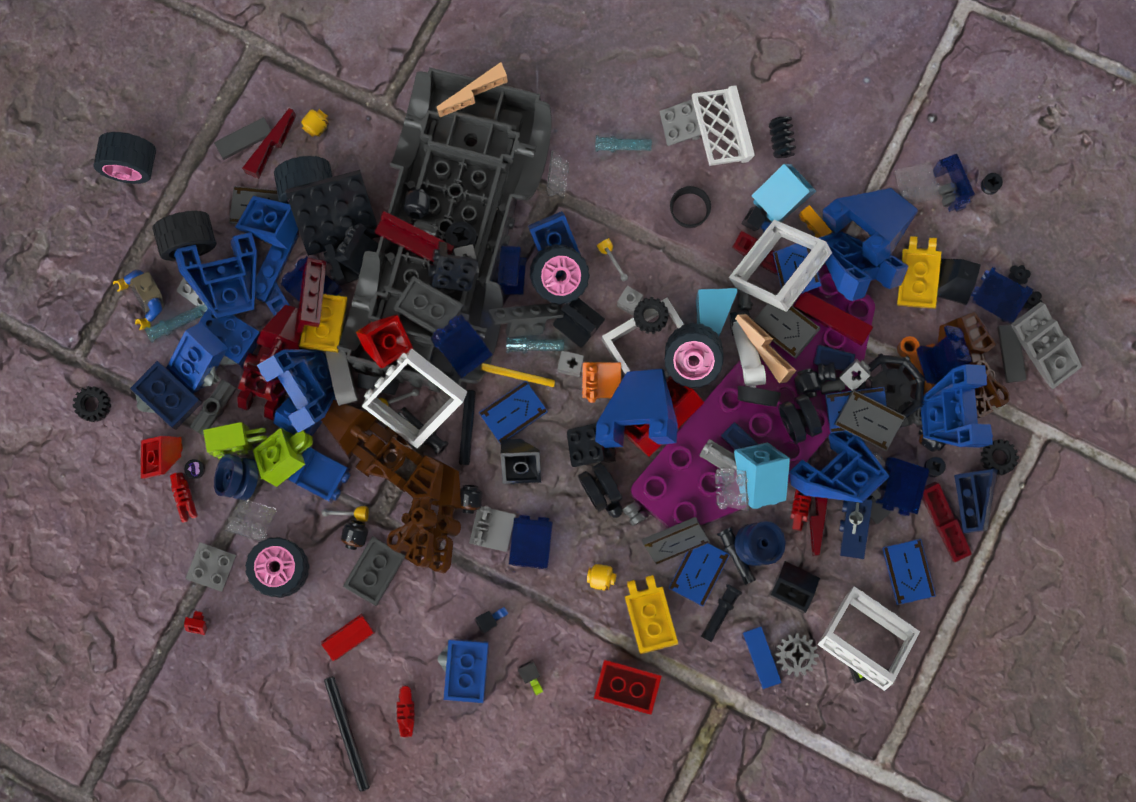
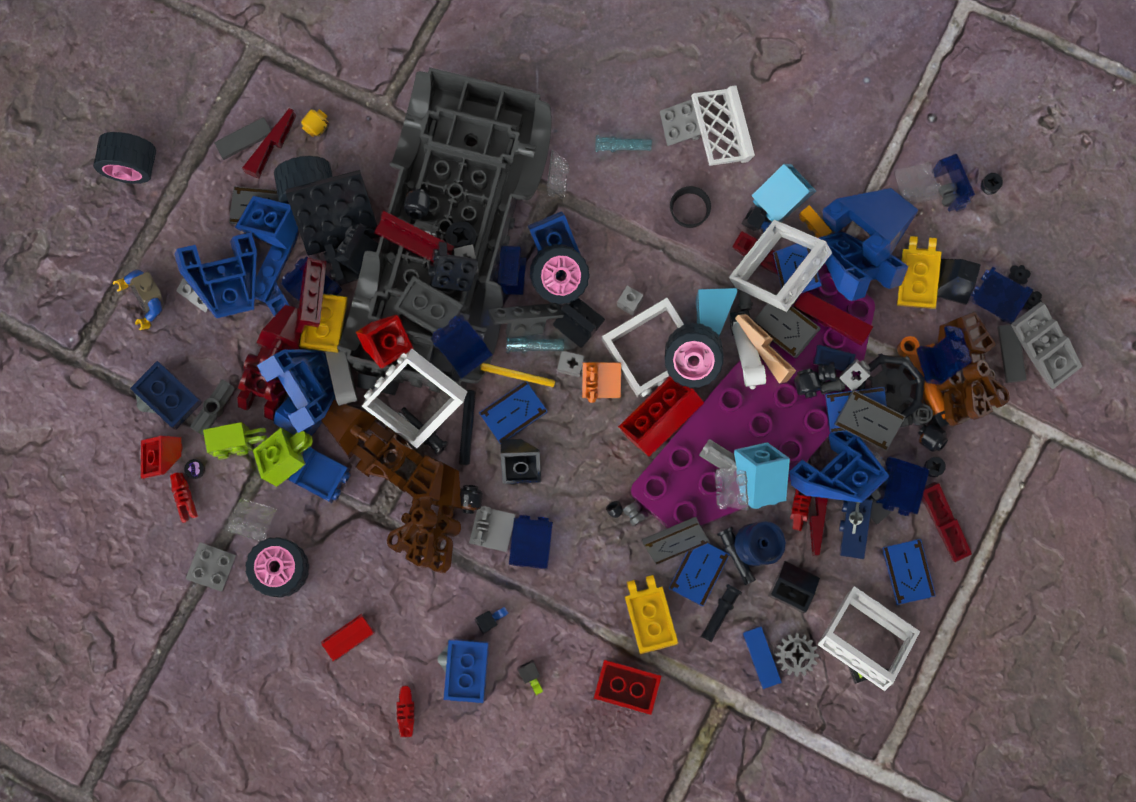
black tyre [73,386,111,422] -> none
clear light blue pin [144,306,203,343] -> none
black tyre [152,210,217,261] -> none
blue piece [166,322,228,393] -> none
red tile [184,611,207,635] -> none
blue piece [198,309,260,368] -> none
dark blue wheel [214,454,258,501] -> none
hinge [322,506,369,522] -> none
black axle [324,676,370,792] -> none
black head [341,520,368,550] -> none
dark grey tile [343,536,406,606] -> none
light grey hinge [378,389,419,406] -> none
light nougat slope [436,62,508,117] -> none
black bracket [567,423,616,467] -> none
black wheel [577,462,622,512] -> none
yellow head [587,564,616,591] -> none
blue wedge [595,369,678,448] -> none
hinge [597,238,628,281] -> none
black tyre [634,297,669,334] -> none
dark blue tile [720,422,758,450] -> none
black tyre [738,386,781,407] -> none
black piece [769,117,796,158] -> none
black wheel [778,394,822,444] -> none
blue wedge [921,364,993,448] -> none
dark blue wedge [954,469,998,533] -> none
black tyre [980,439,1019,476] -> none

